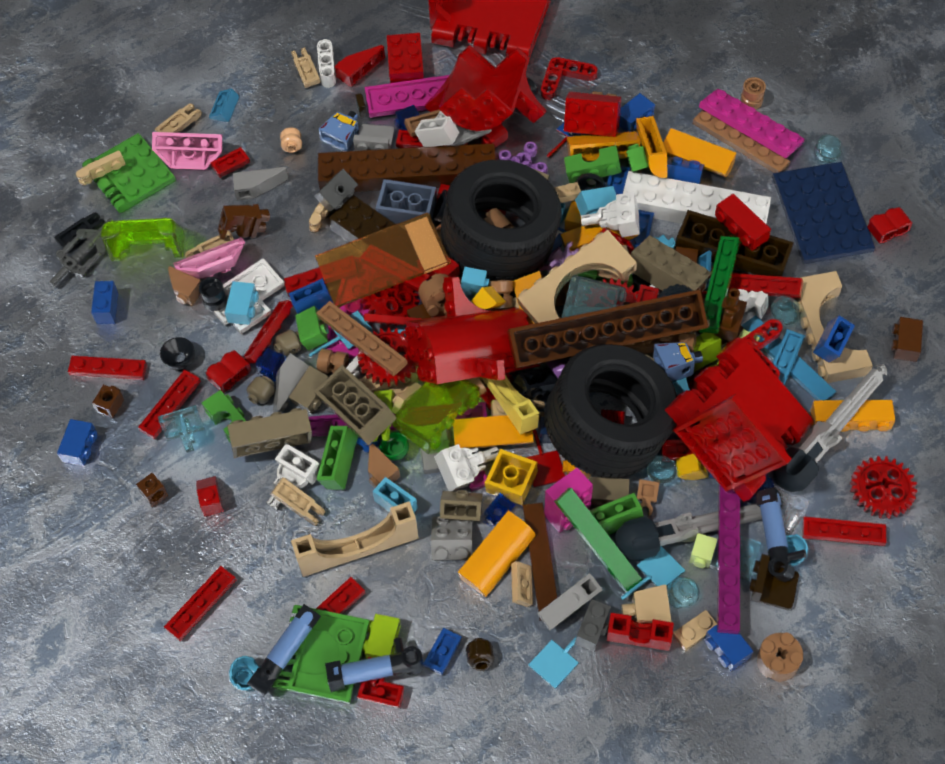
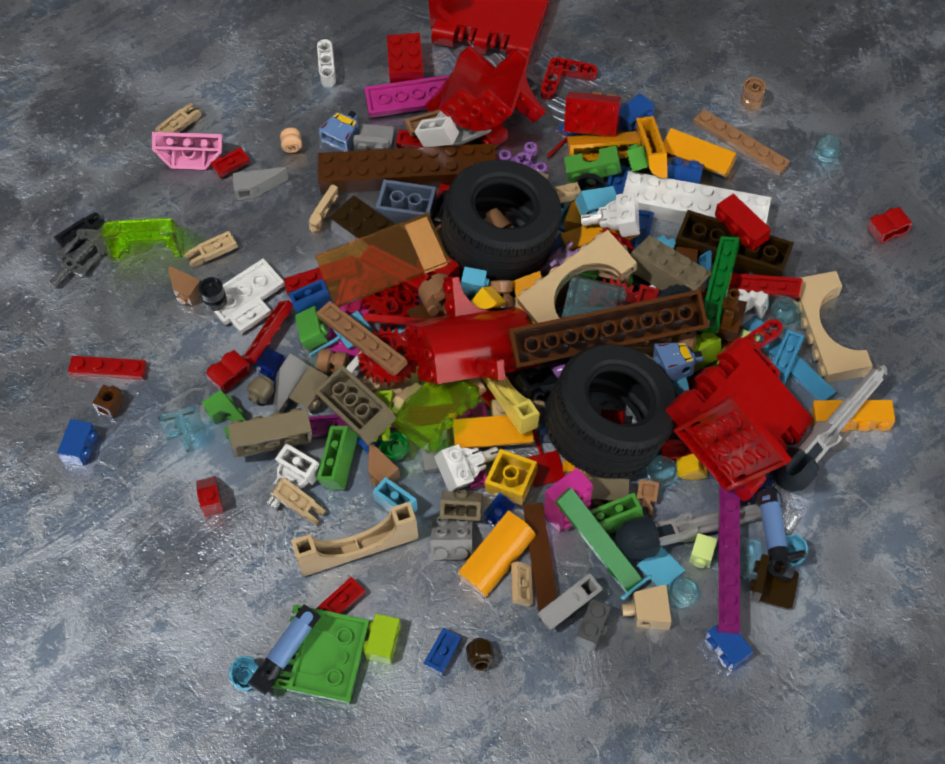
tan hinge [76,151,126,186] -> none
bright green hinge [82,133,176,213] -> none
blue brick [91,281,118,324] -> none
reddish brown brick [136,473,168,508] -> none
red plate [138,369,201,440] -> none
black piece [160,337,195,370] -> none
red plate [164,566,237,641] -> none
bright pink wedge [173,237,245,279] -> none
dark azure slope [209,88,239,122] -> none
reddish brown hips [218,204,270,240] -> none
medium azure brick [225,281,259,325] -> none
dark tan head [274,330,303,357] -> none
tan hinge [291,47,321,88] -> none
dark grey brick [314,169,358,212] -> none
piece [325,637,424,692] -> none
red slope [335,45,385,87] -> none
dark brown tile [355,93,367,118] -> none
red brick [357,657,404,708] -> none
clear blue brick [394,105,420,130] -> none
medium azure piece [528,637,579,688] -> none
red arch [606,613,674,651] -> none
tan plate [673,610,717,651] -> none
dark pink plate [699,89,805,159] -> none
medium nougat brick [756,632,803,682] -> none
dark blue plate [772,162,875,265] -> none
red plate [802,516,886,546] -> none
blue brick [813,315,855,363] -> none
red gear [850,456,918,519] -> none
reddish brown brick [891,317,923,362] -> none

